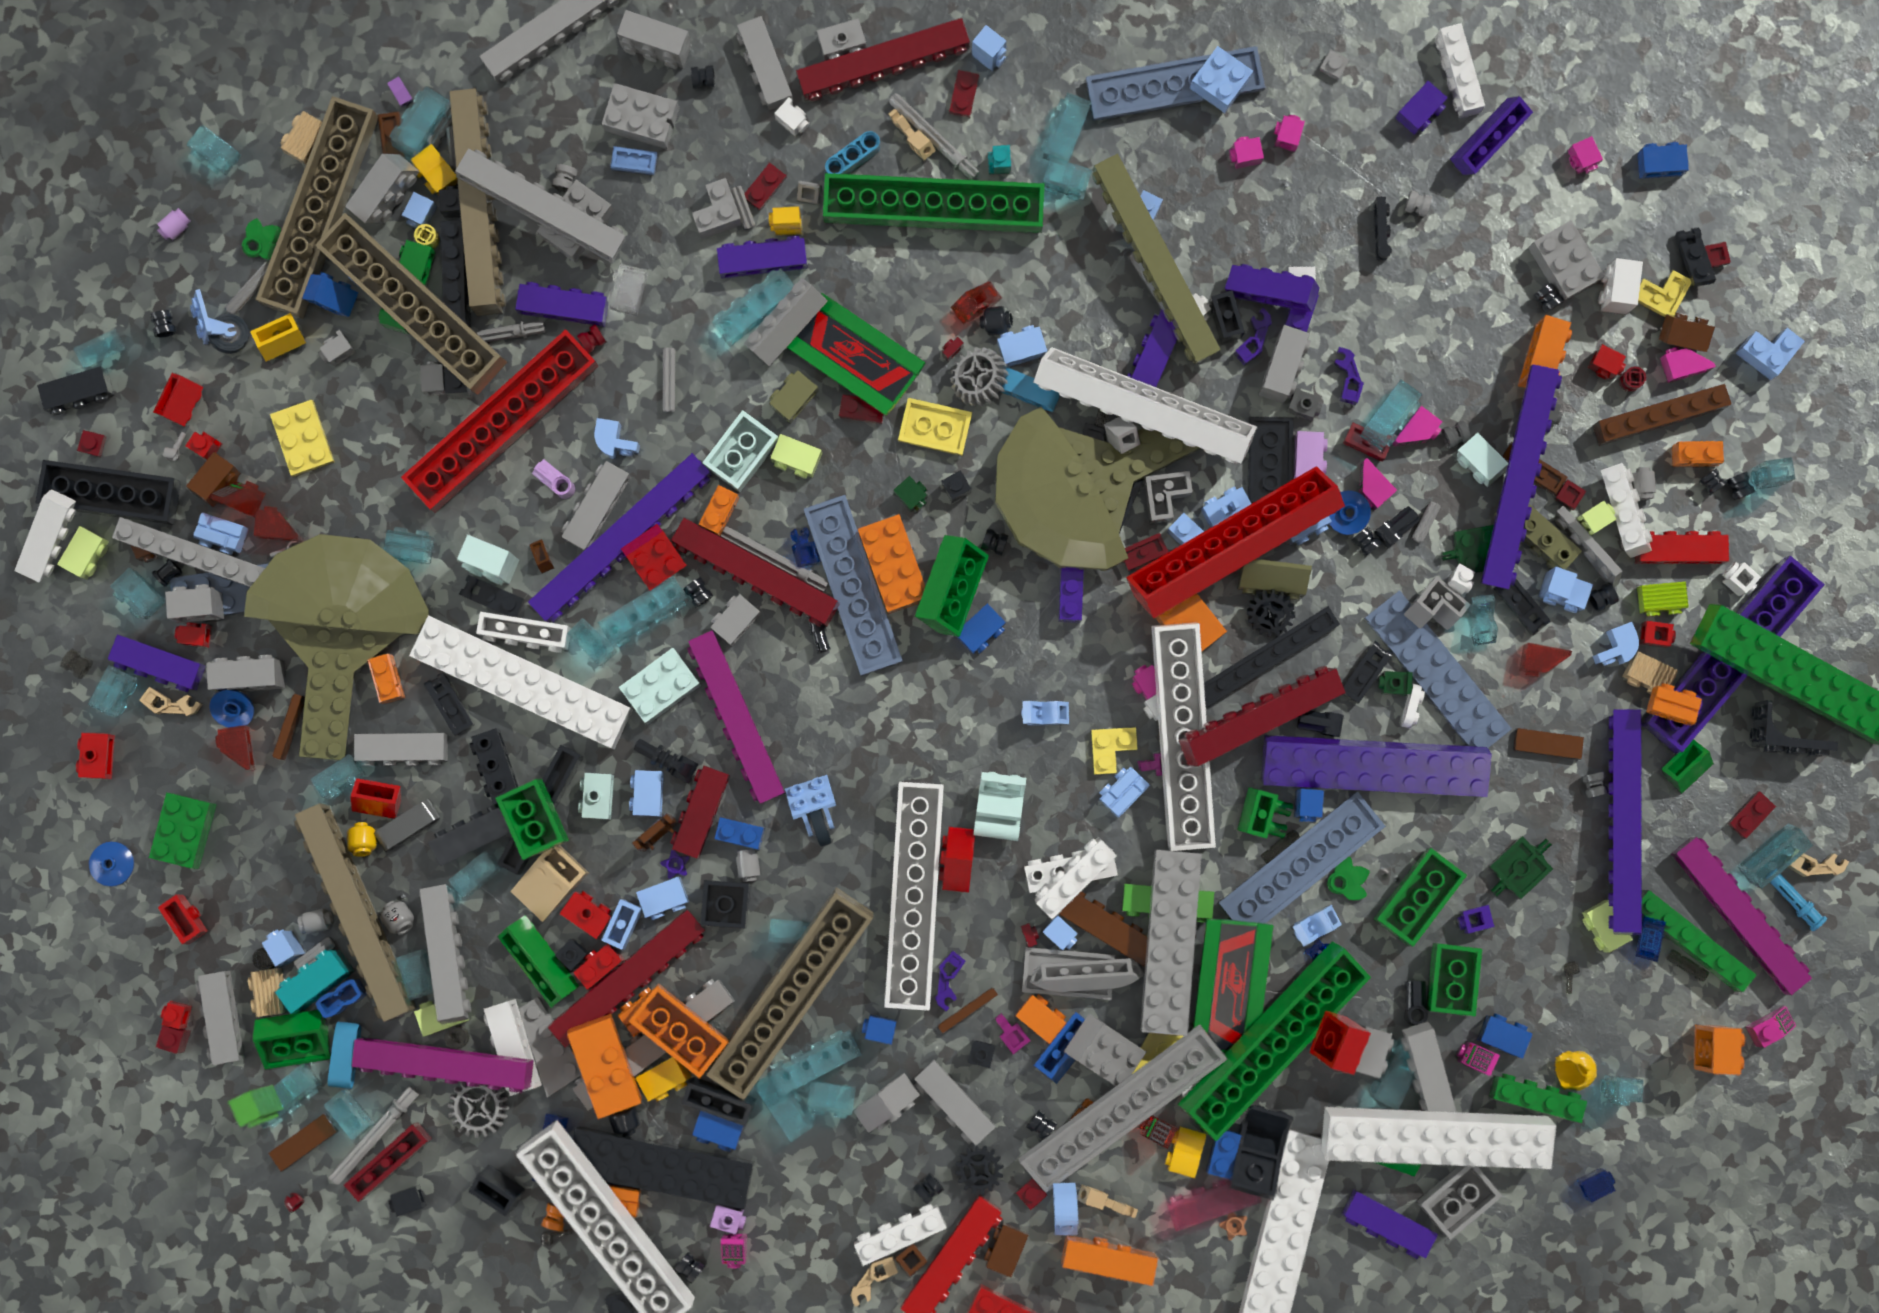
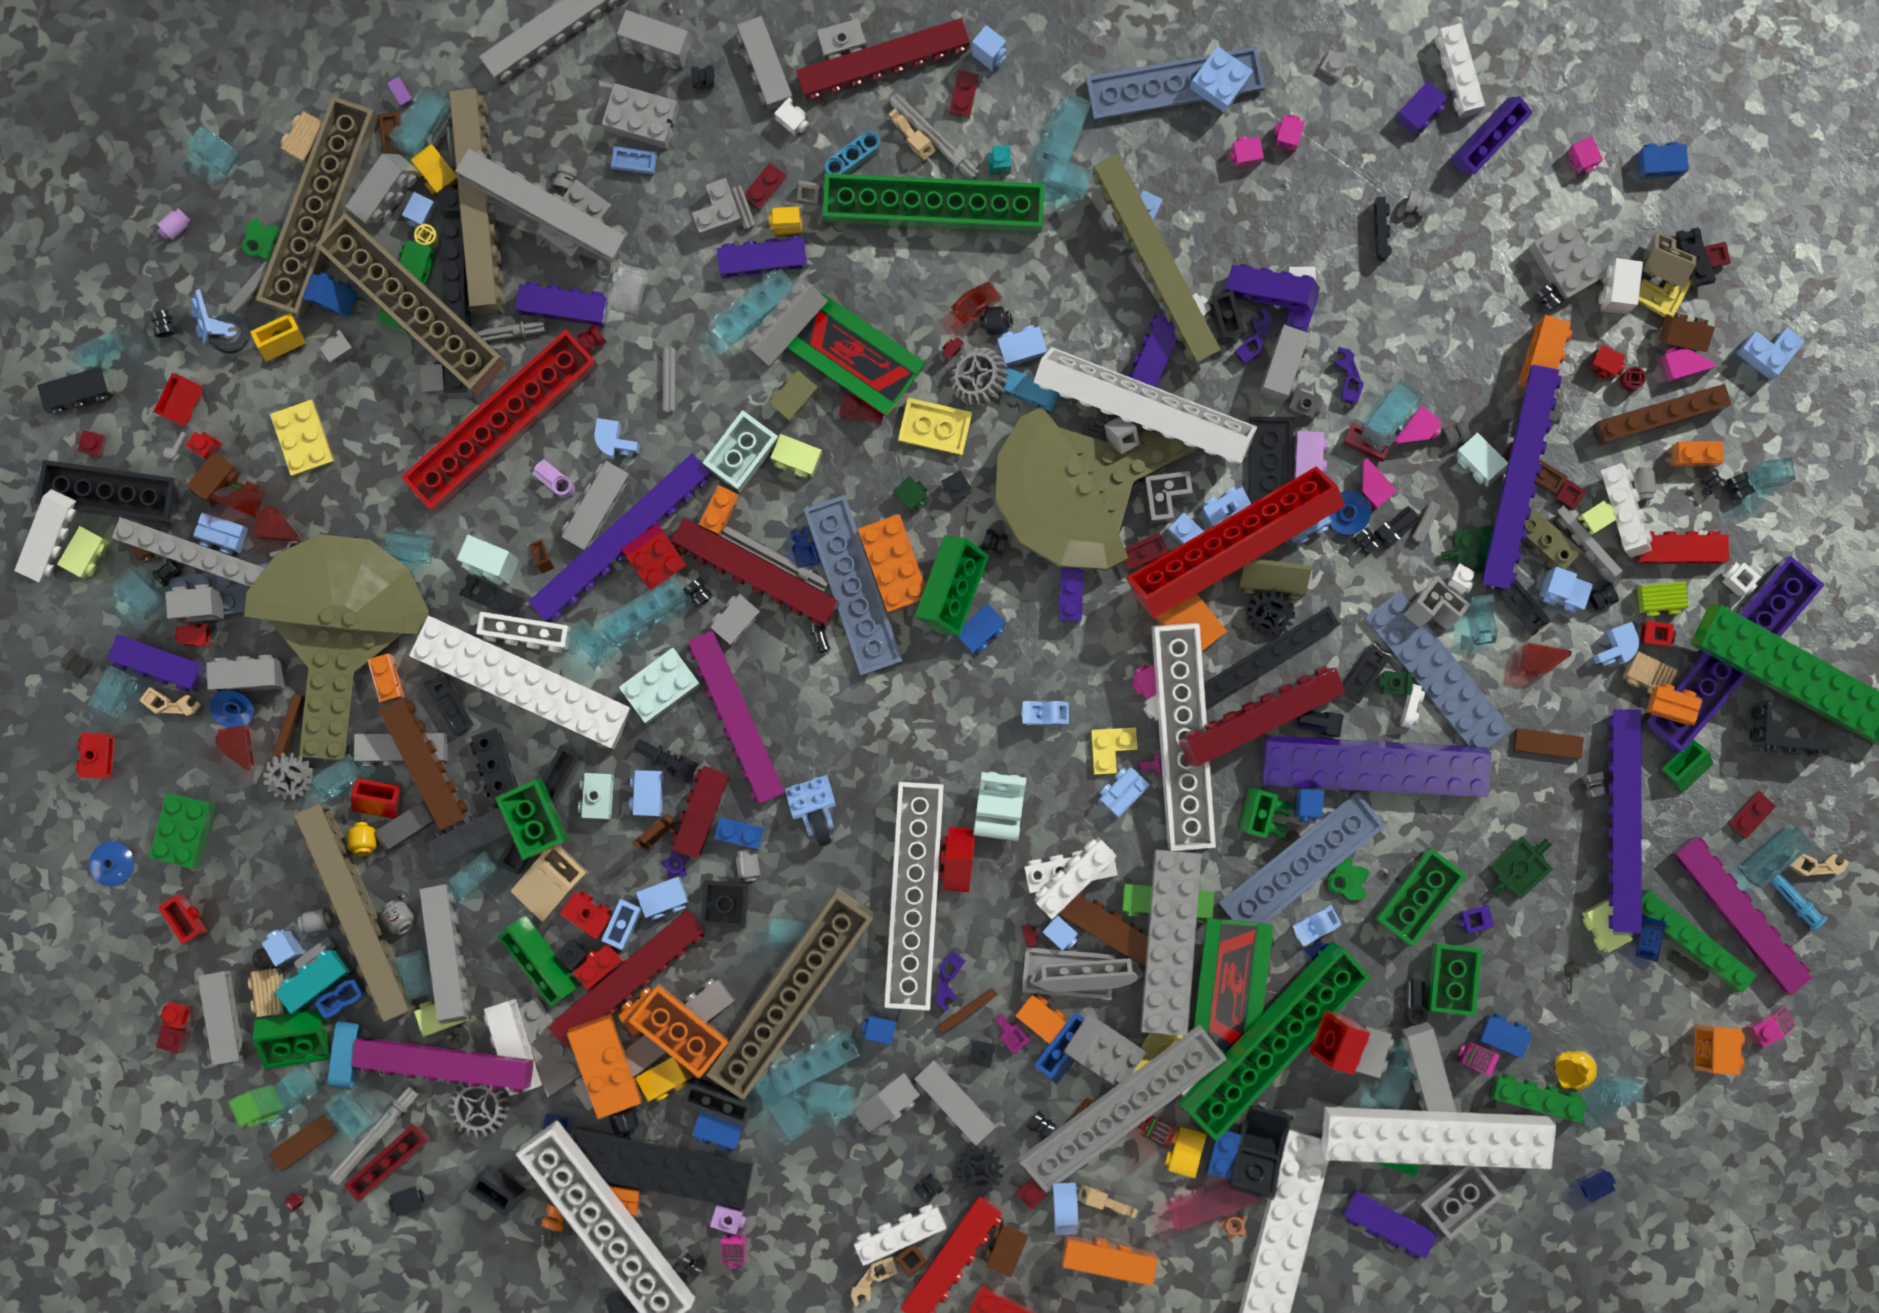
none -> light grey gear [263,753,313,800]
none -> reddish brown brick [378,697,468,830]
none -> dark tan brick [1643,232,1696,288]

